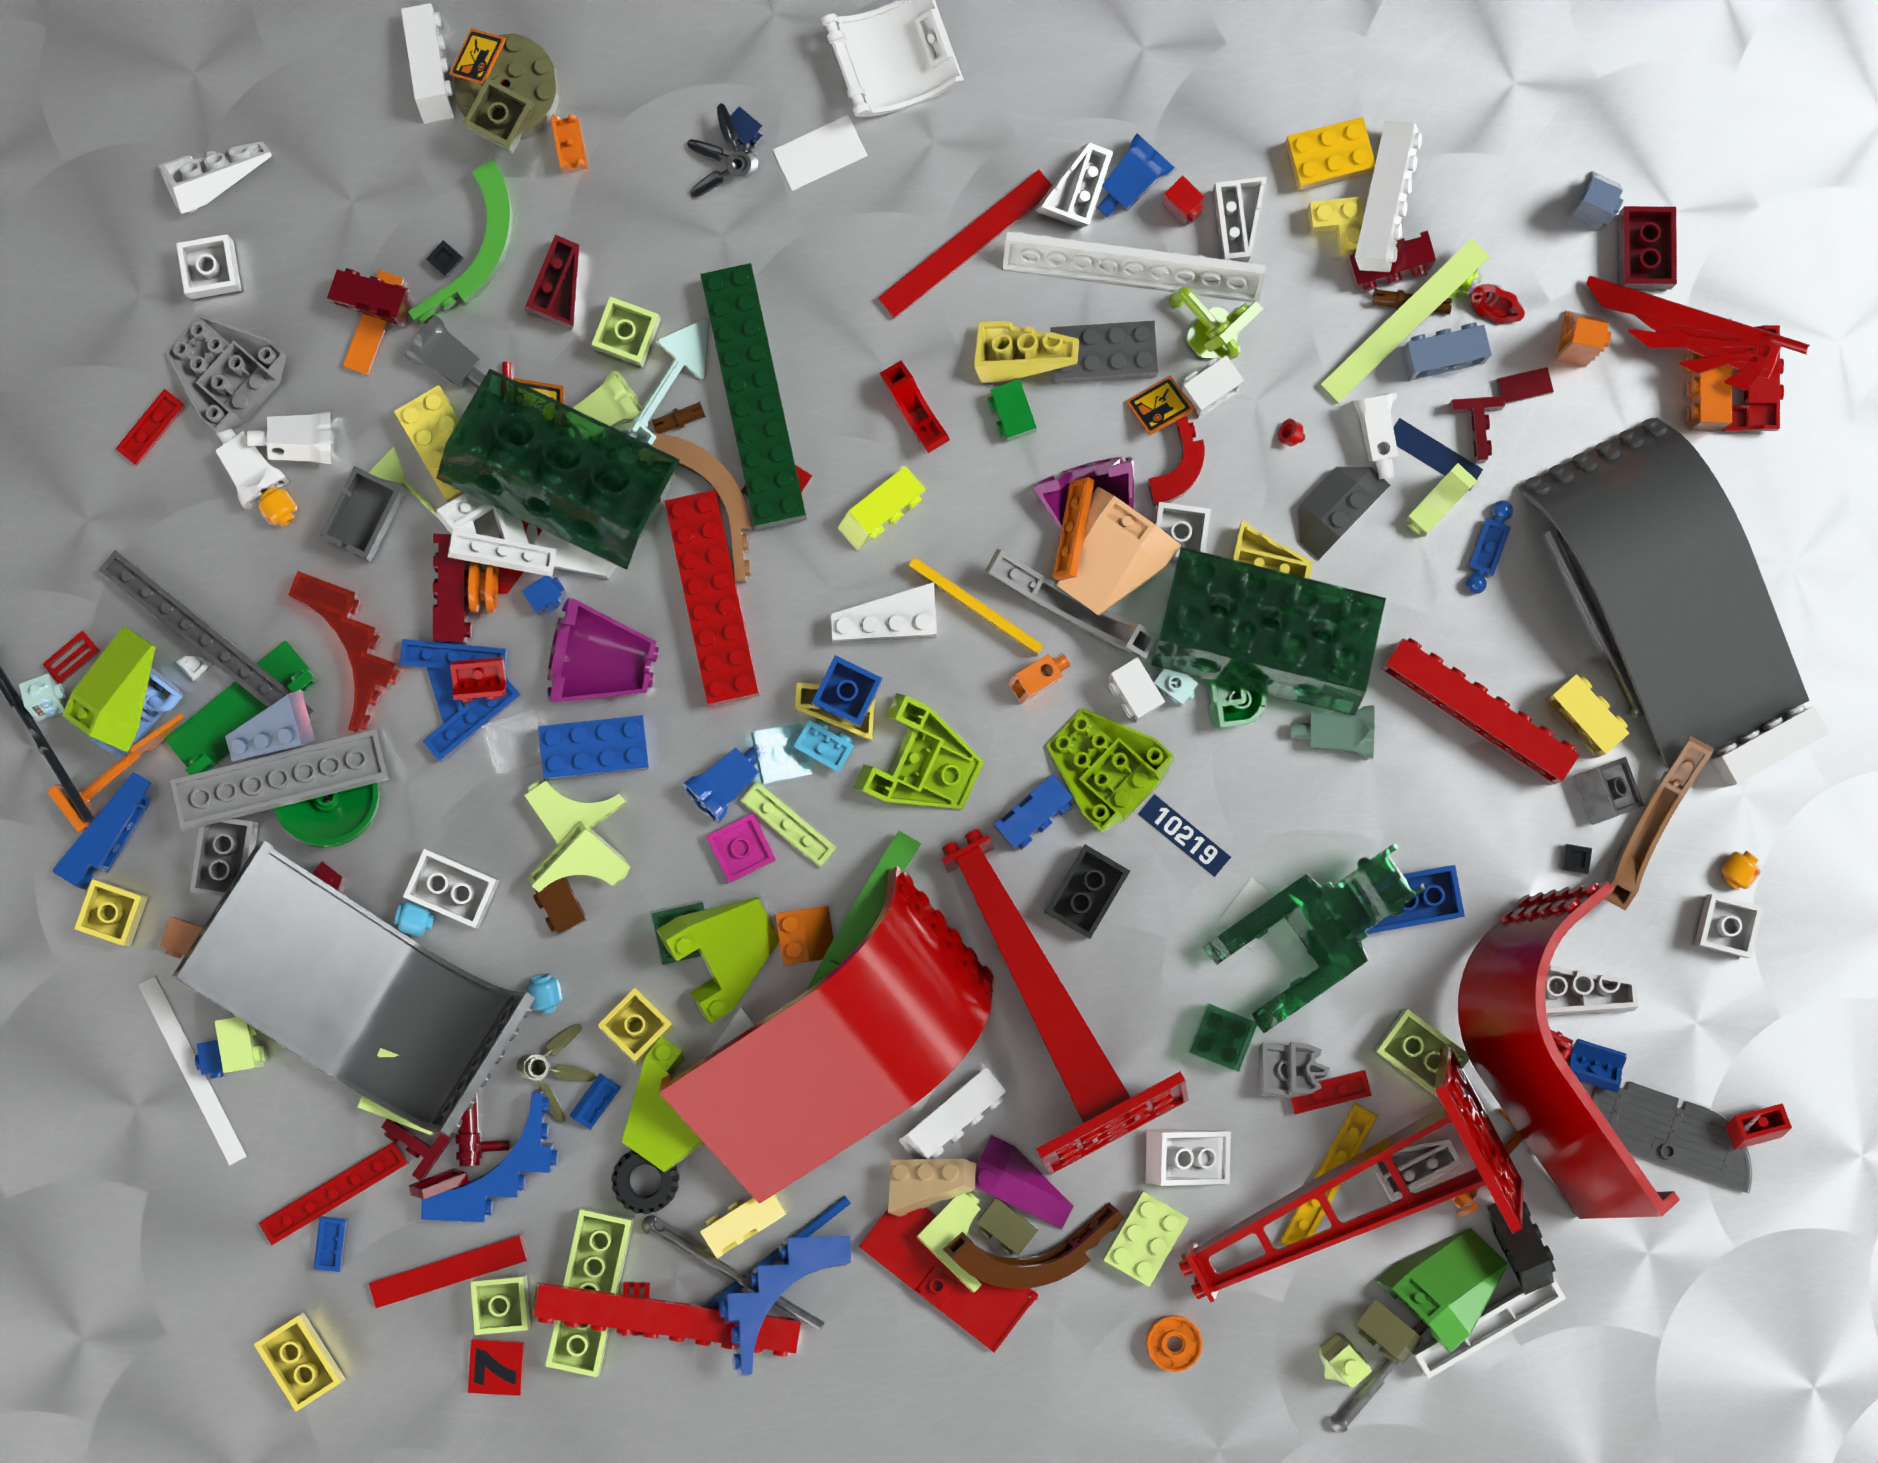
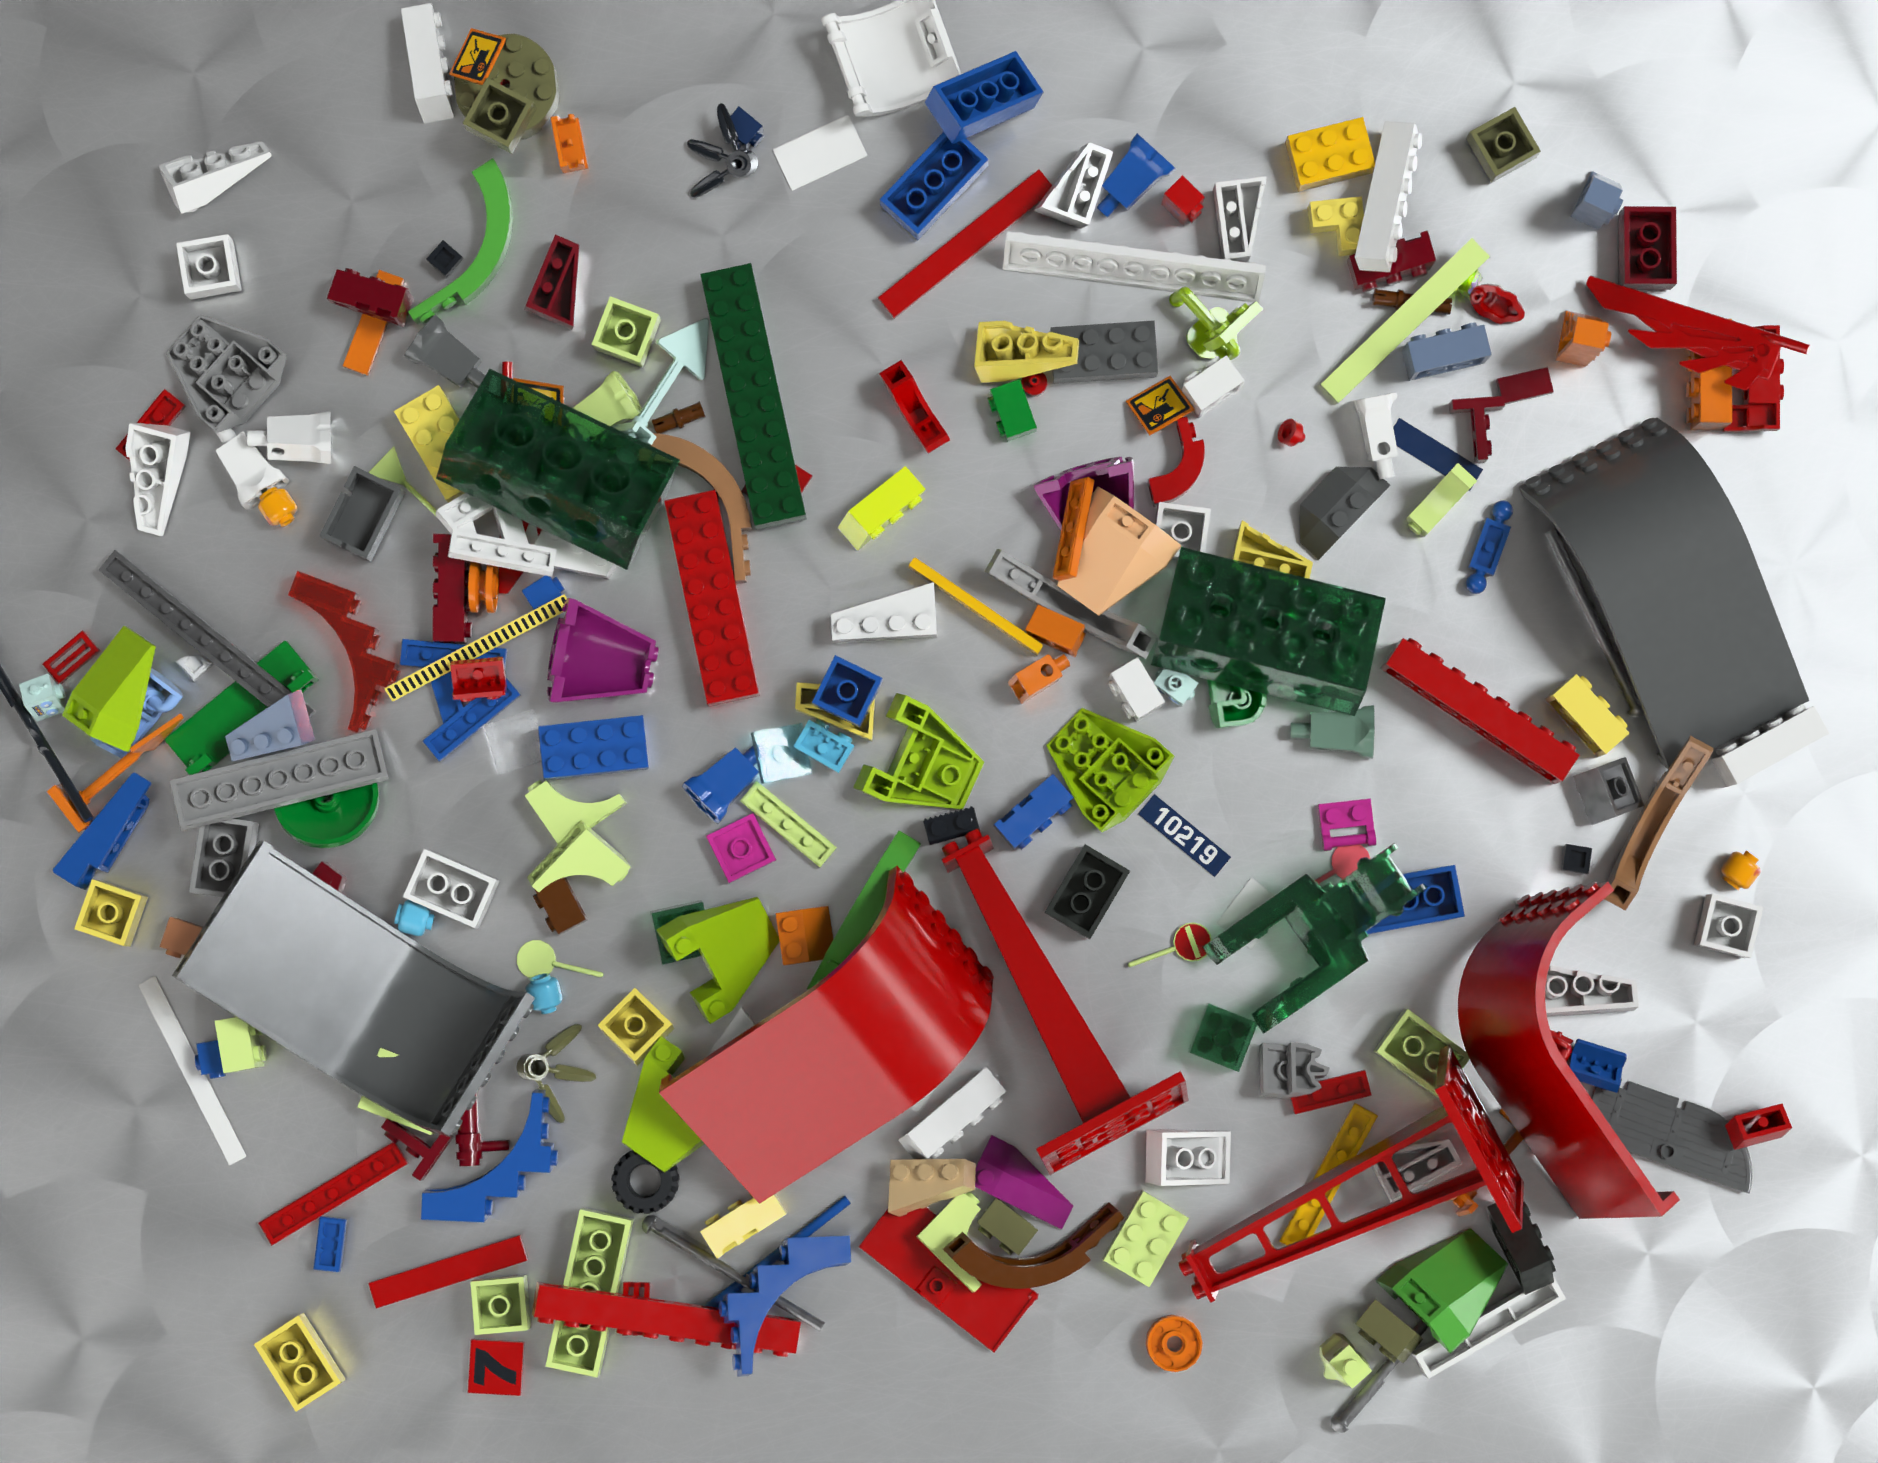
dark red tile [409,1168,469,1200] -> none
blue plate [569,1073,621,1130] -> none
none -> white wedge [126,423,190,536]
none -> light yellow sticker [384,594,567,702]
none -> yellowish green piece [517,940,603,978]
none -> blue brick [880,132,989,240]
none -> black brick [923,806,980,845]
none -> blue brick [925,51,1044,144]
none -> red tile [1021,372,1047,397]
none -> orange hinge [1025,605,1086,657]
none -> piece [1127,922,1212,967]
none -> coral piece [1292,845,1370,898]
none -> dark pink plate [1318,798,1376,851]
none -> olive brick [1466,107,1541,183]

